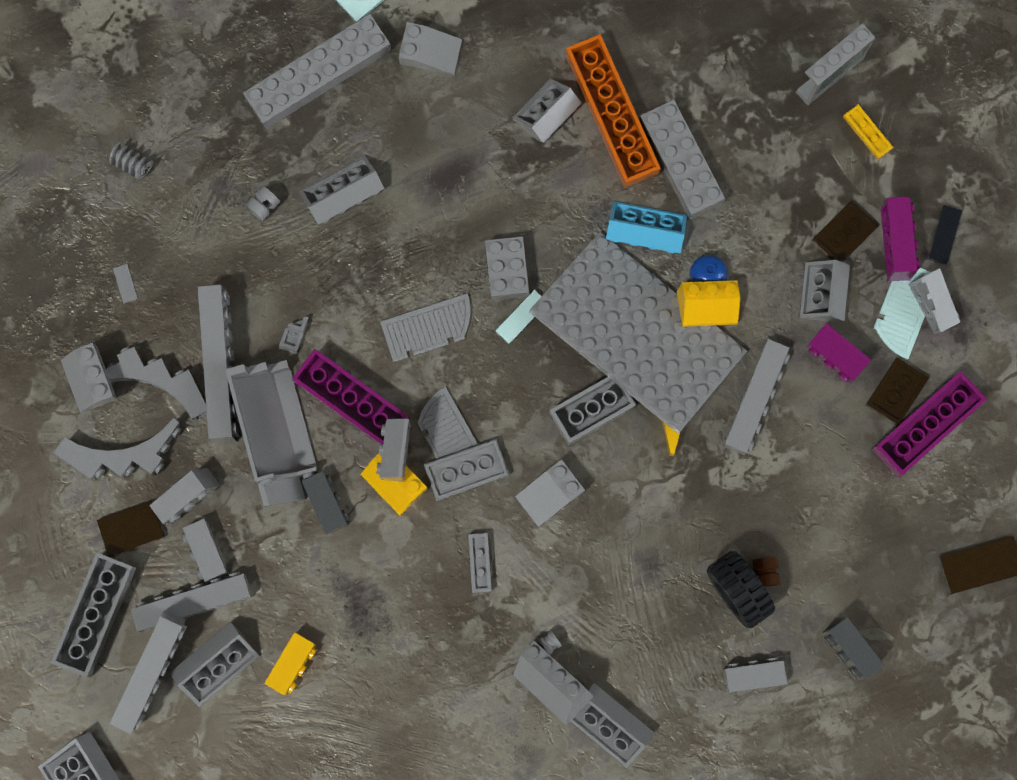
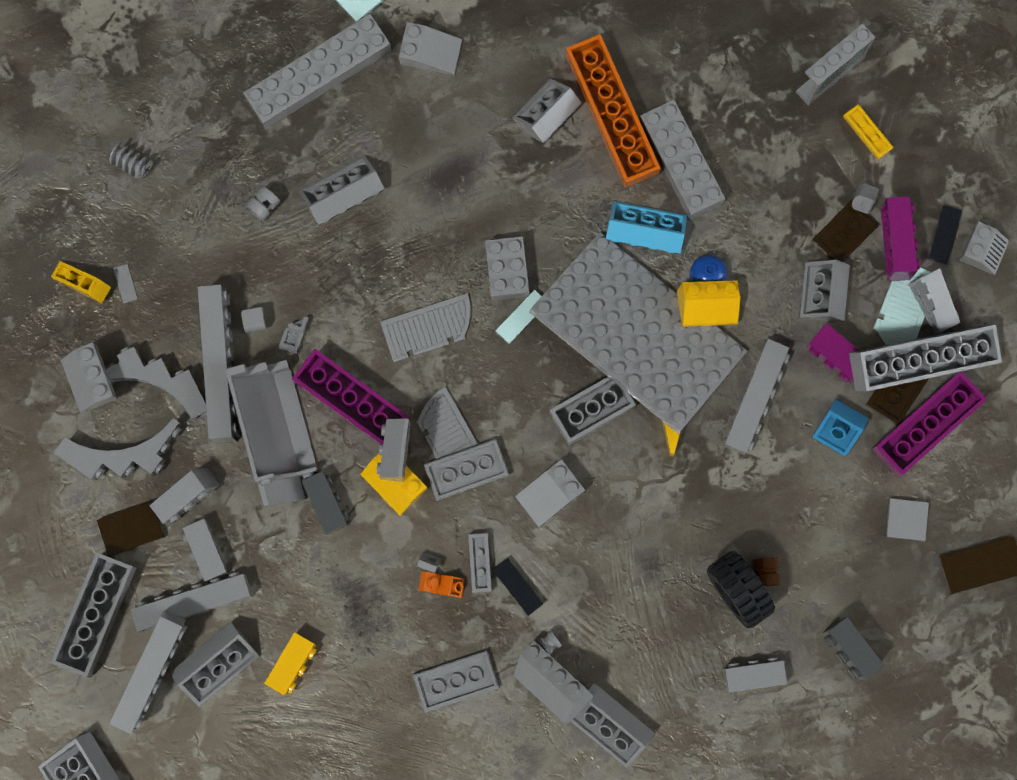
none -> yellow slope [51,261,111,304]
none -> light grey piece [241,307,267,333]
none -> light grey tile [413,651,499,713]
none -> light grey plate [417,551,441,573]
none -> orange slope [418,571,465,598]
none -> black tile [493,558,543,616]
none -> dark azure slope [812,399,869,457]
none -> light grey brick [849,325,1002,391]
none -> light grey piece [852,183,879,214]
none -> light grey tile [886,498,929,542]
none -> light grey slope [960,221,1009,275]

